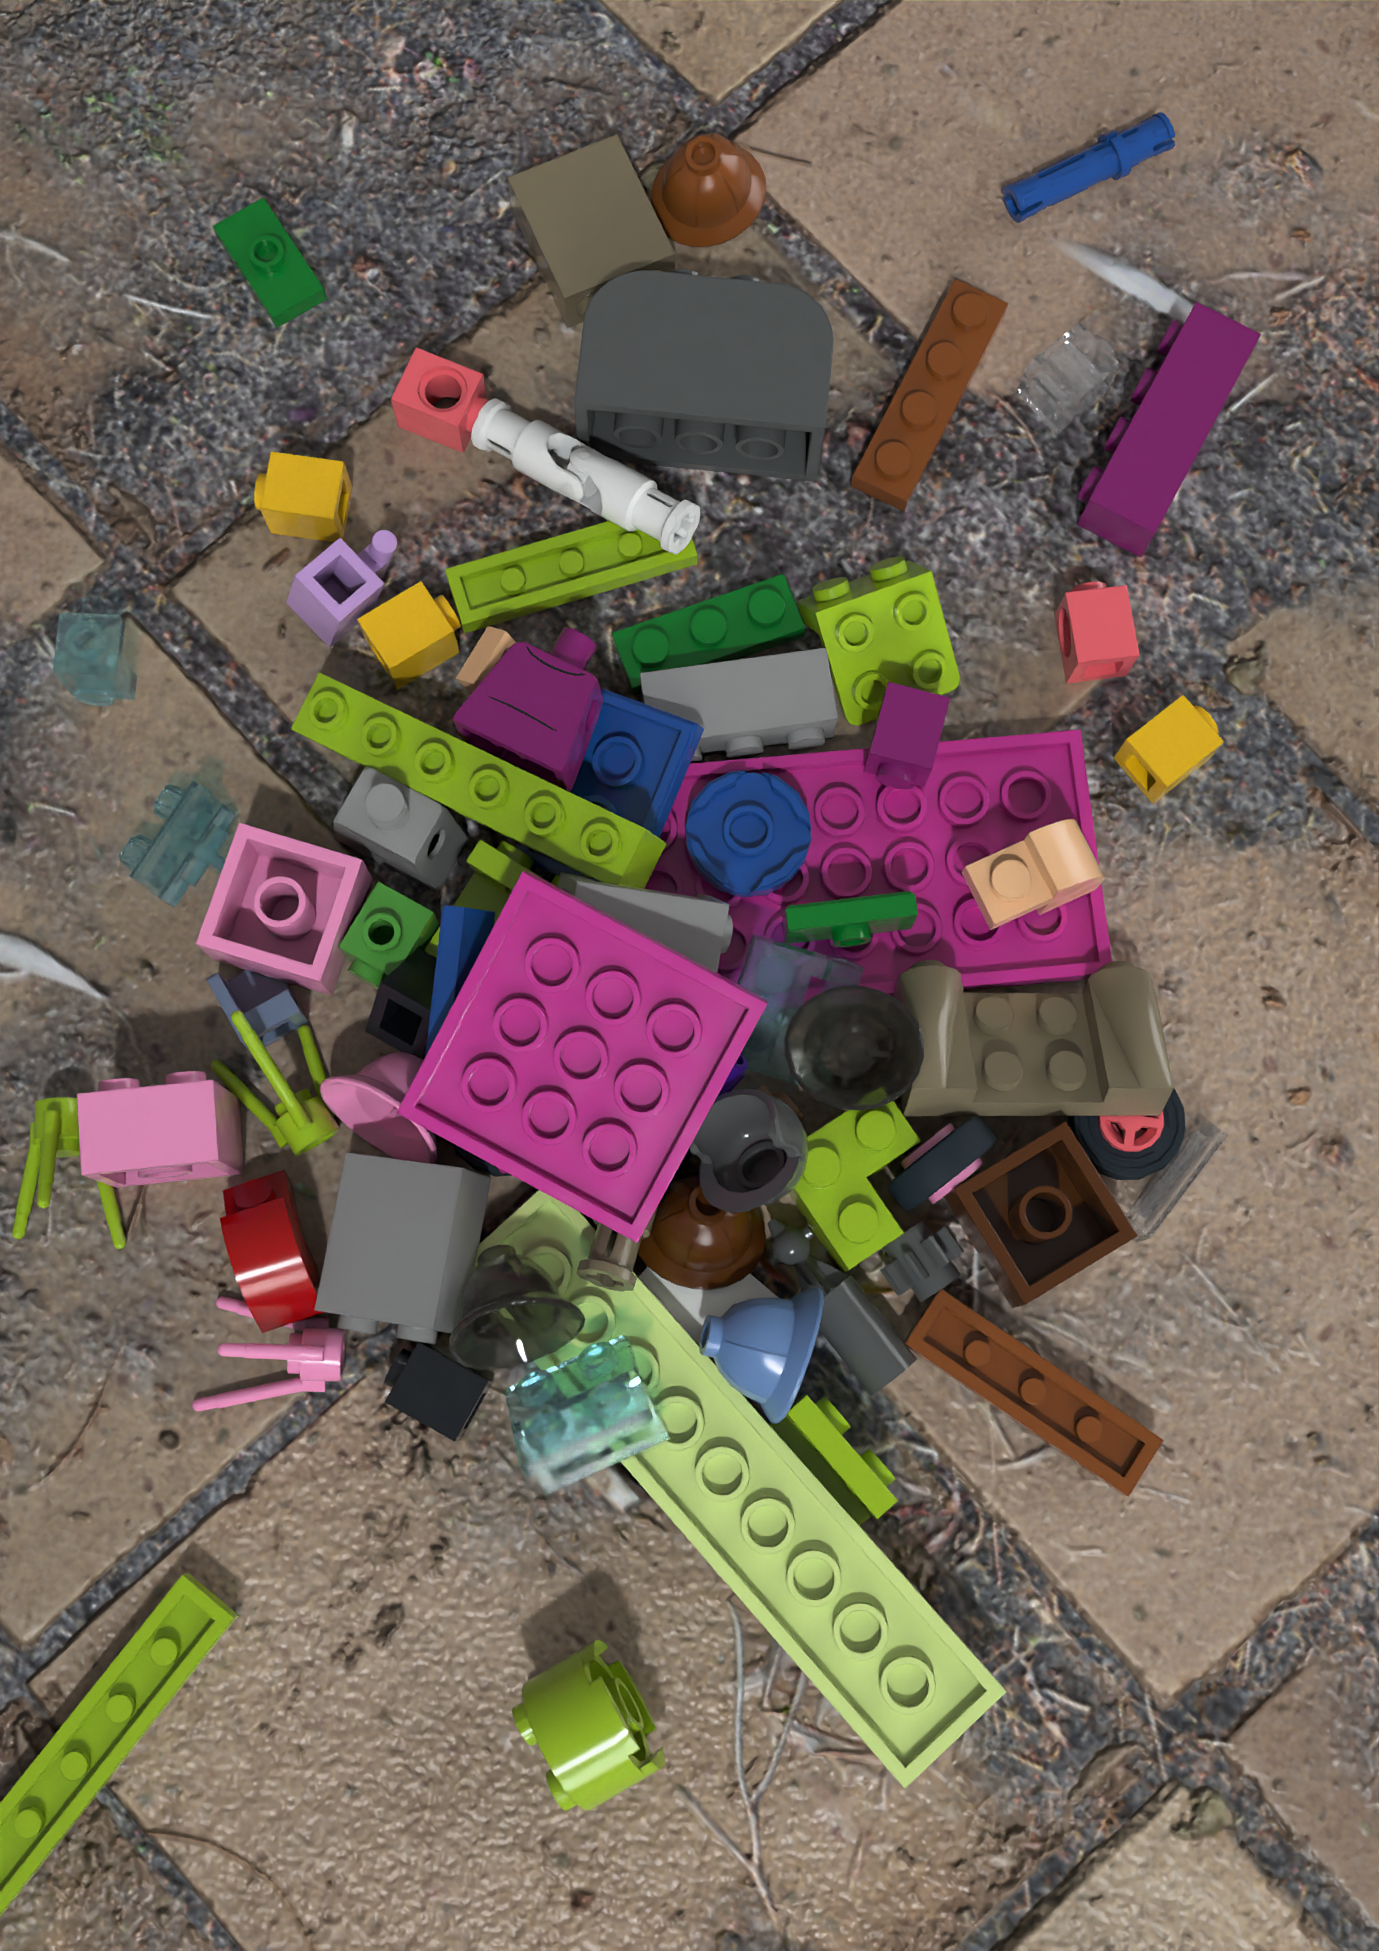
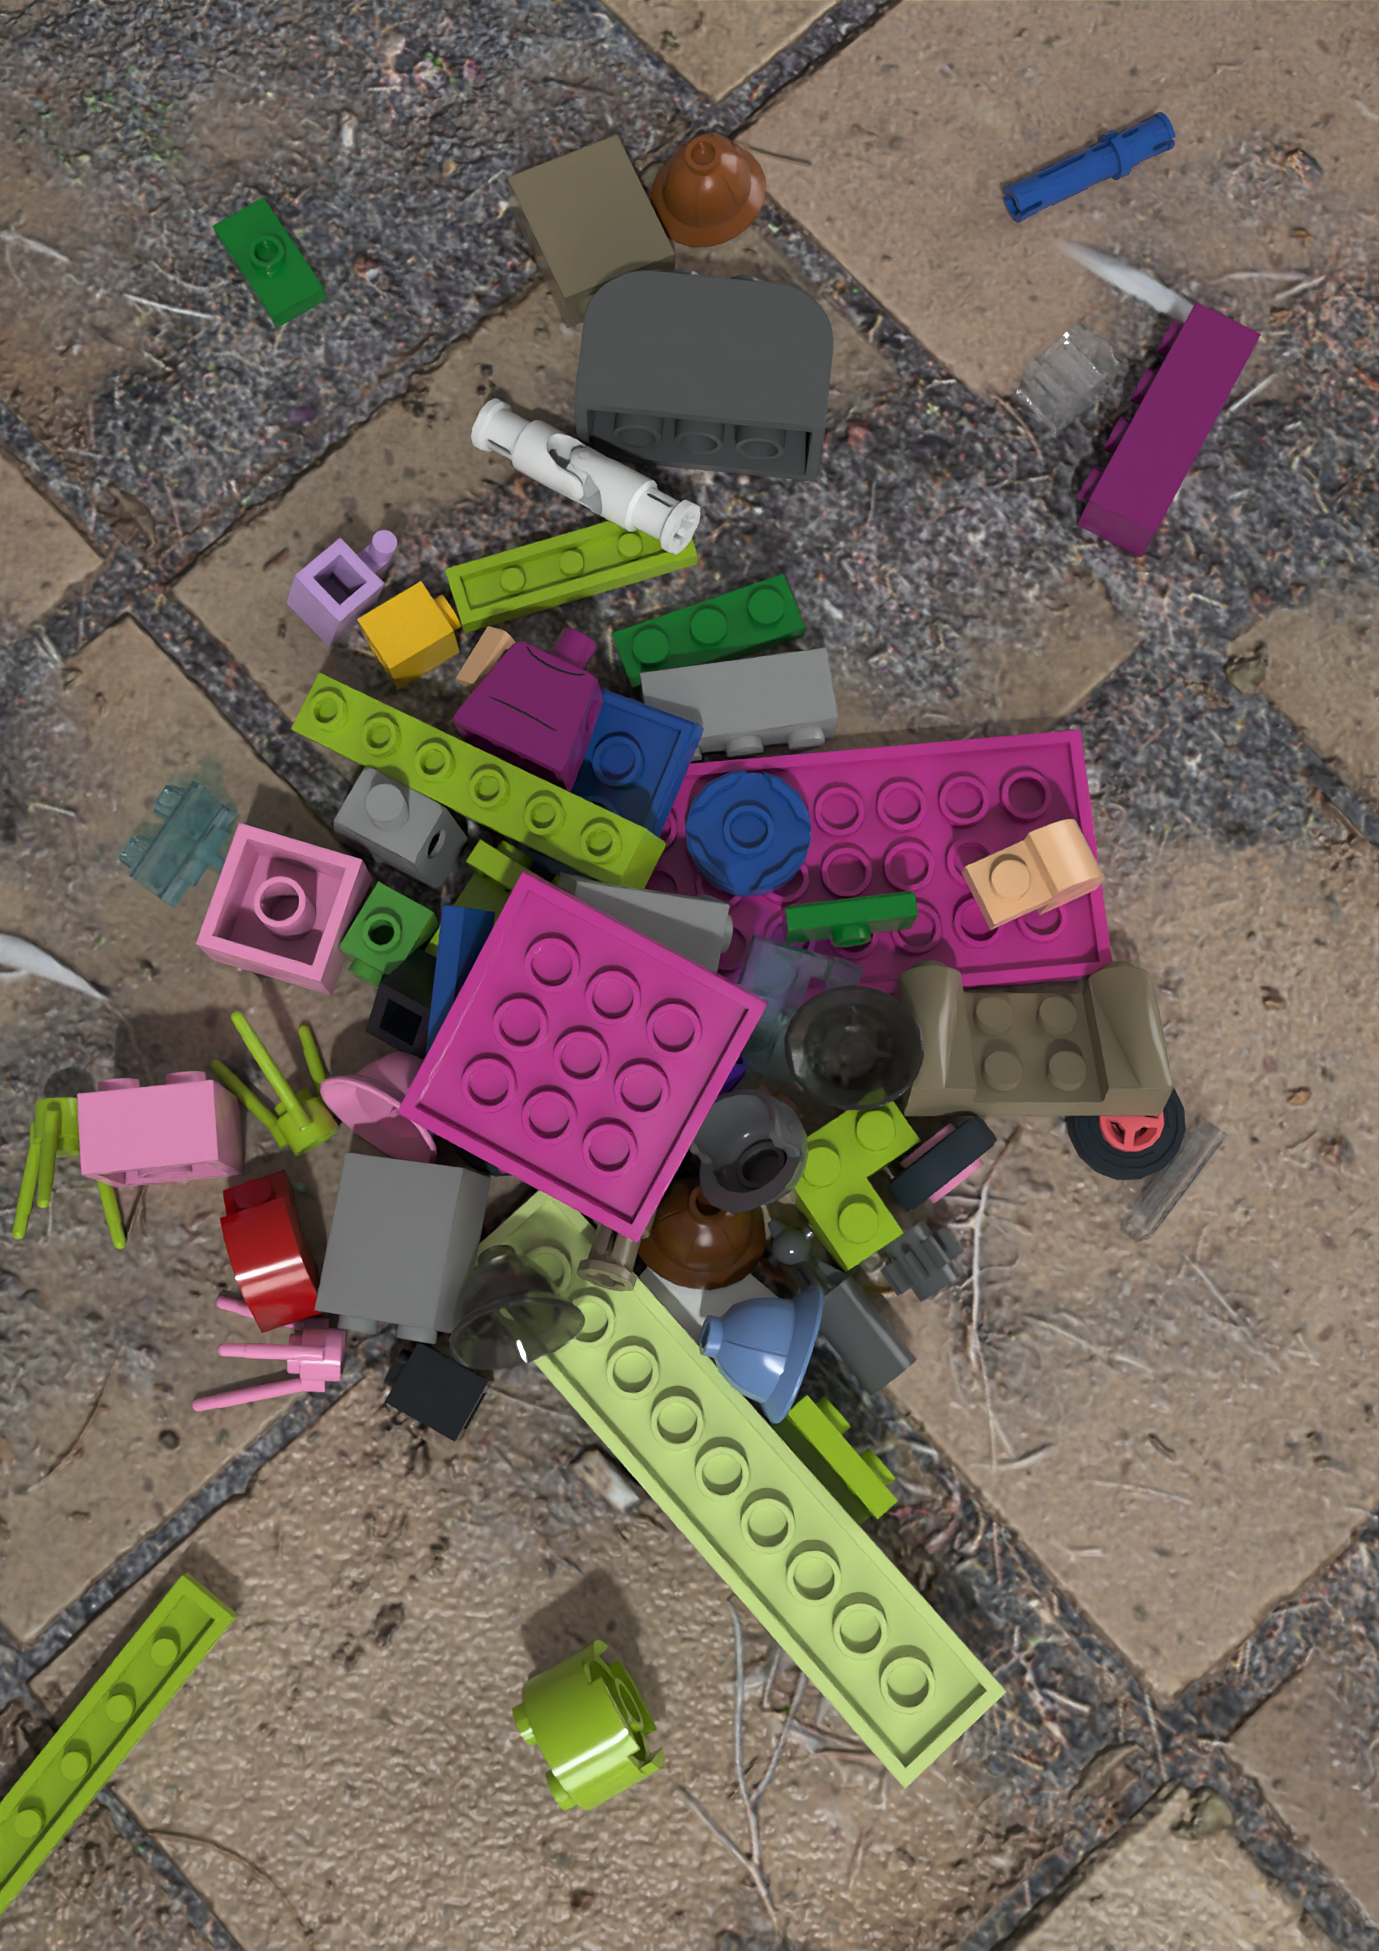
clear light blue bracket [53,612,137,706] -> none
sand blue panel [206,970,309,1050] -> none
yellow brick [254,452,353,542] -> none
coral brick [391,347,489,453] -> none
clear light blue bracket [505,1335,670,1495] -> none
lime bracket [797,557,960,726] -> none
dark orange plate [851,279,1009,511] -> none
magenta brick [864,682,950,789] -> none
dark orange plate [904,1289,1164,1497] -> none
reddish brown brick [943,1121,1138,1308] -> none
coral brick [1054,581,1140,684] -> none
yellow brick [1113,695,1224,804] -> none

